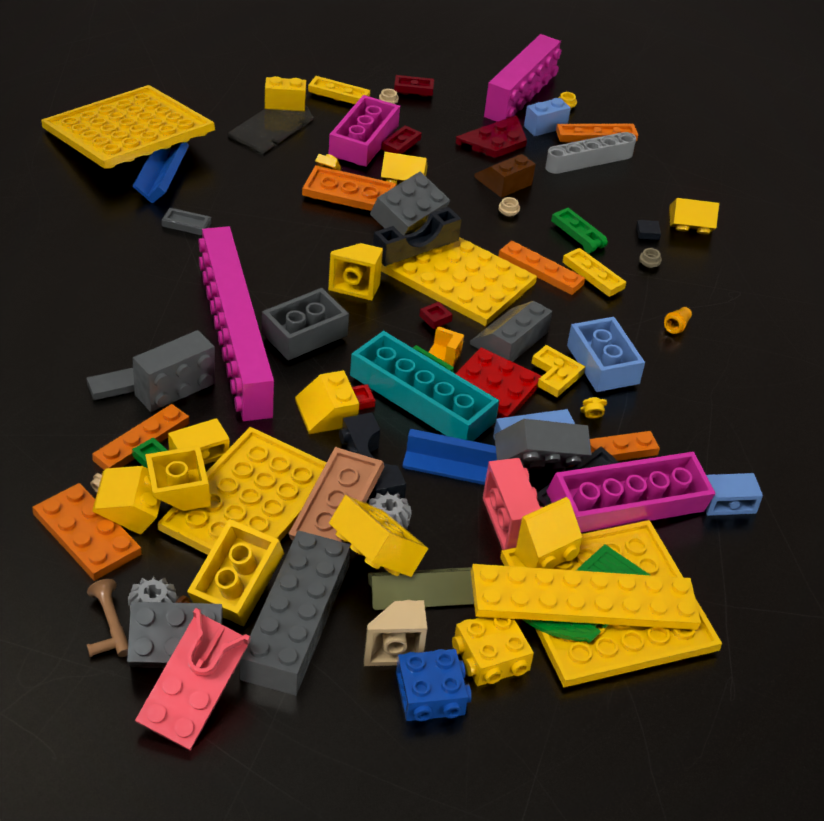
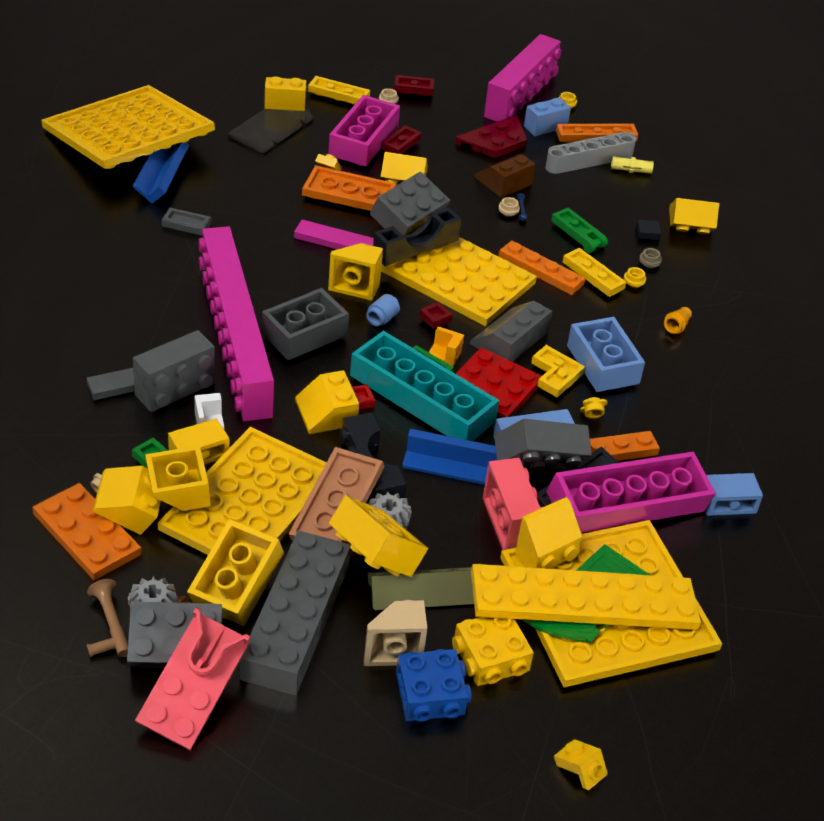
orange plate [92,404,189,470] -> none
none -> white panel [195,393,224,429]
none -> dark pink tile [294,220,374,249]
none -> medium blue brick [366,294,400,326]
none -> dark blue hinge [517,193,528,221]
none -> yellow bracket [554,739,607,790]
none -> light yellow pin [611,156,654,174]
none -> yellow plate [624,267,646,287]

